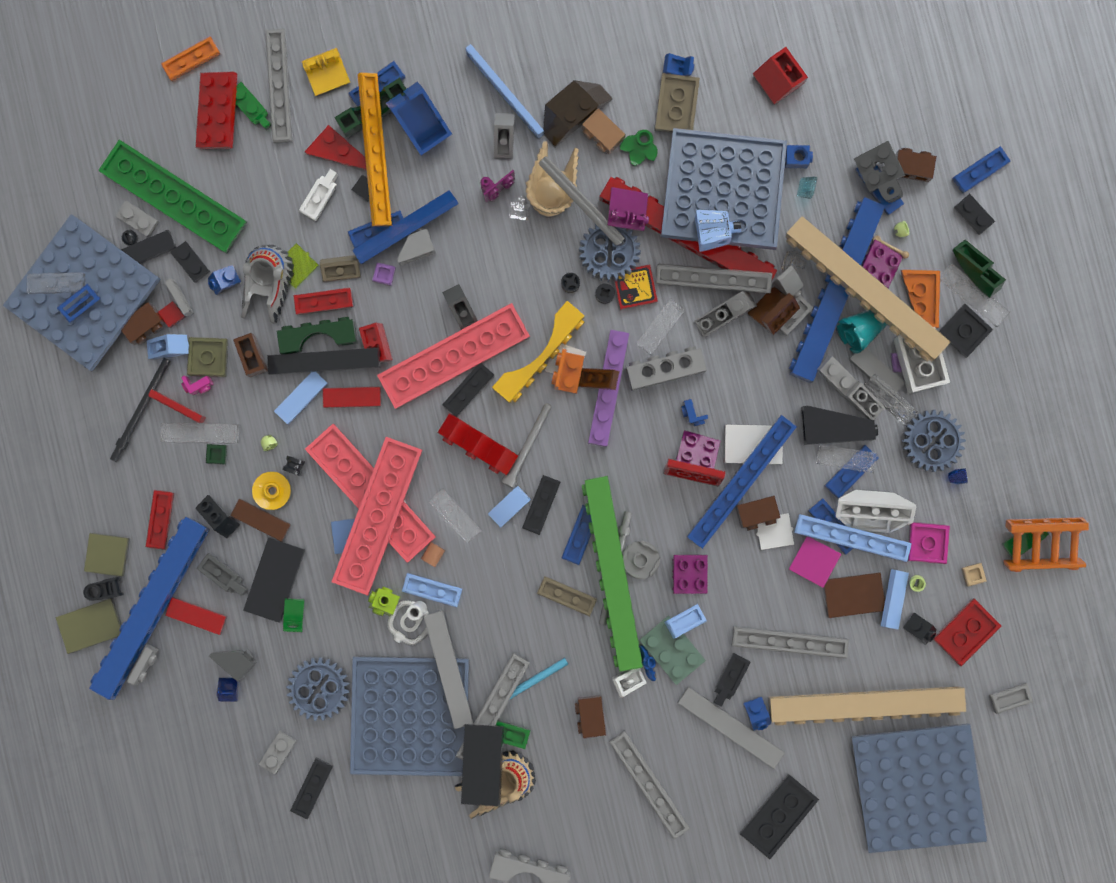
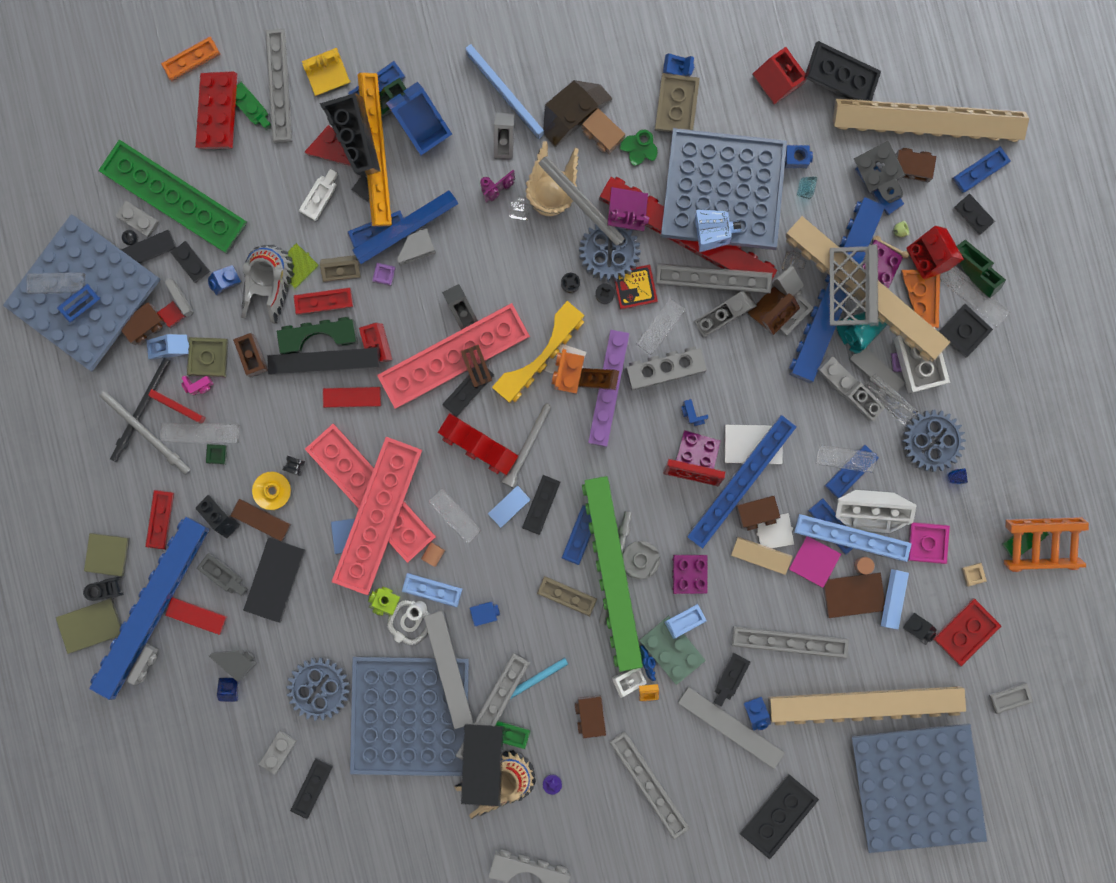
yellowish green hinge [261,435,278,451] -> none
light blue tile [274,372,328,425] -> none
green bracket [283,598,304,632] -> none
black slope [801,406,878,445] -> none
yellowish green hinge [909,575,926,592] -> none
none -> light grey bar [99,391,190,475]
none -> black wedge [320,93,381,177]
none -> reddish brown tile [461,344,492,387]
none -> blue brick [470,601,500,626]
none -> dark purple tile [543,774,562,795]
none -> light orange tile [639,684,659,701]
none -> tan tile [731,537,792,575]
none -> black tile [804,41,881,101]
none -> light grey fence [830,245,878,326]
none -> tan brick [833,98,1029,142]
none -> nougat piece [854,557,875,575]
none -> red slope [906,226,964,279]

